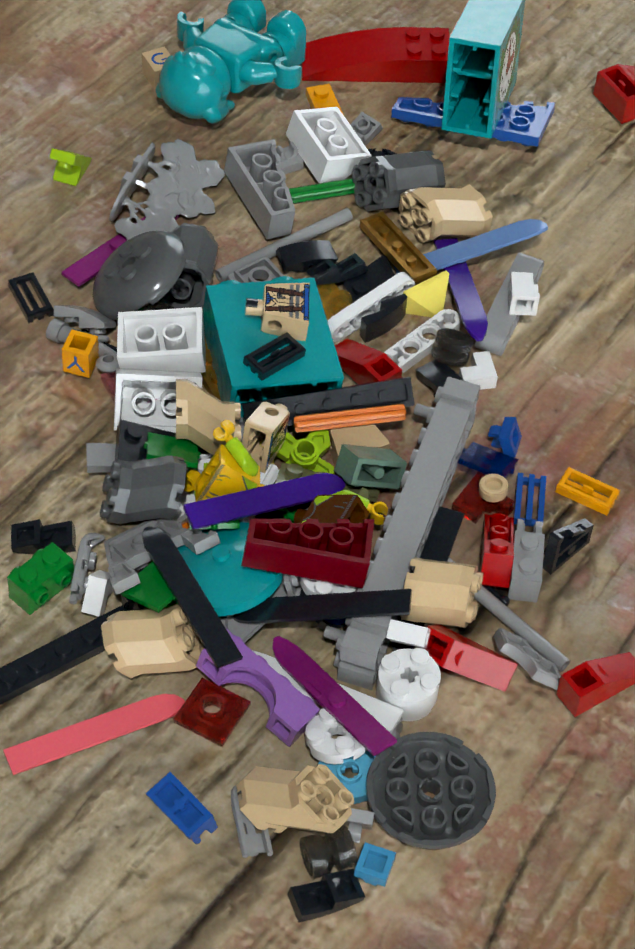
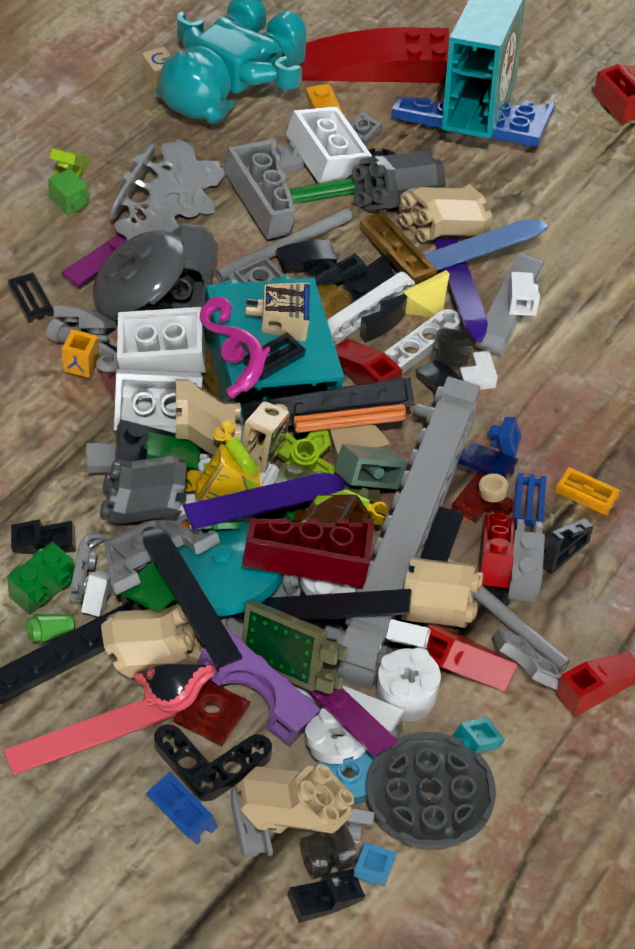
none -> bright green cone [26,614,74,644]
none -> bright green brick [48,168,89,216]
none -> hat [134,664,215,713]
none -> black beam [154,724,272,801]
none -> dark pink plant [199,296,270,399]
none -> tile [242,600,348,694]
none -> teal bracket [453,717,505,754]

